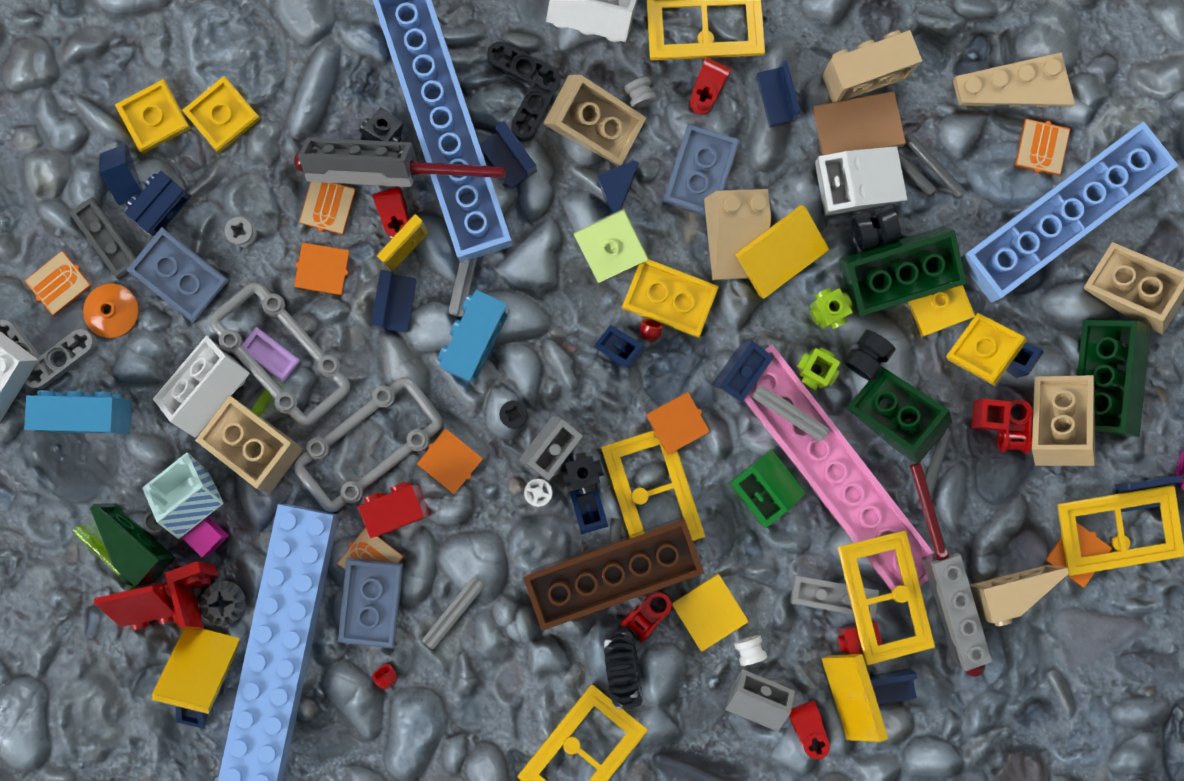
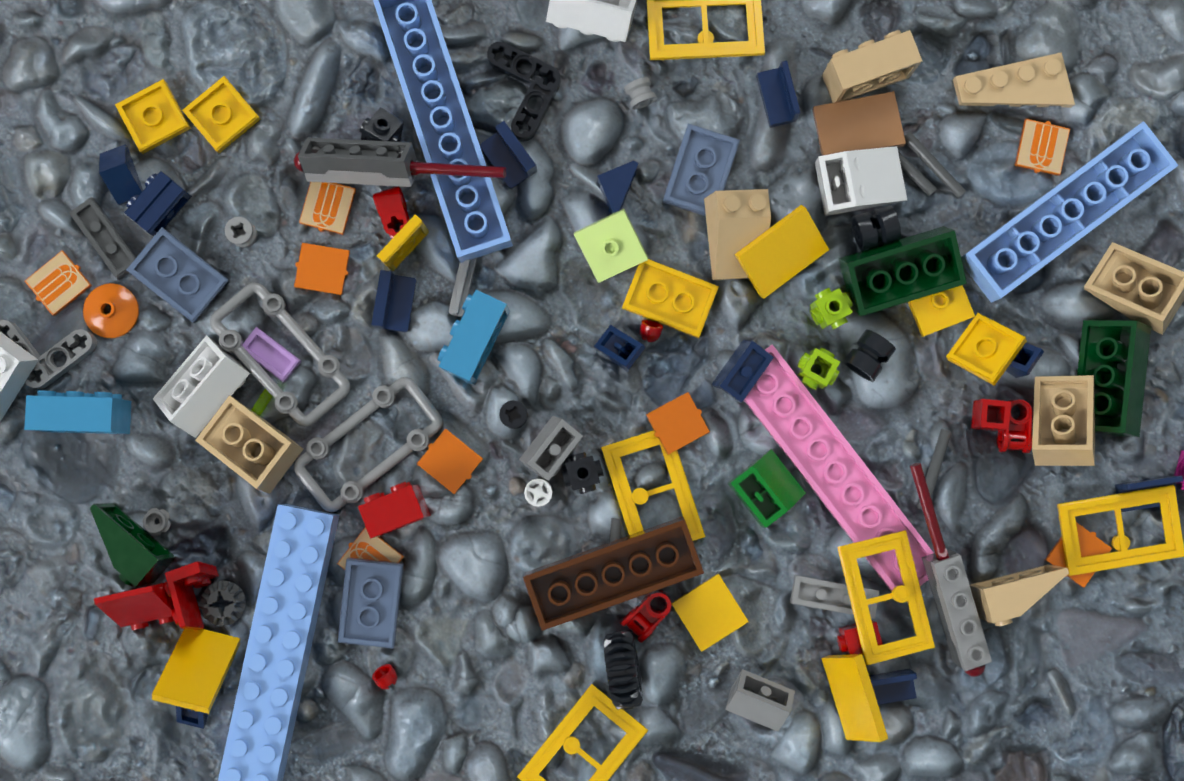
clear neon green bar [72,524,136,589] -> none
light aqua container [142,453,223,539] -> none
dark pink brick [181,516,229,558] -> none
light grey axle [423,577,485,649] -> none
tan slope [543,75,647,166] -> none
dark blue slope [570,484,609,535] -> none
red piece [689,57,732,115] -> none
white wheel [734,635,767,666] -> none
light grey axle [753,385,829,441] -> none
red piece [789,700,830,760] -> none
dark green slope [847,367,952,463] -> none

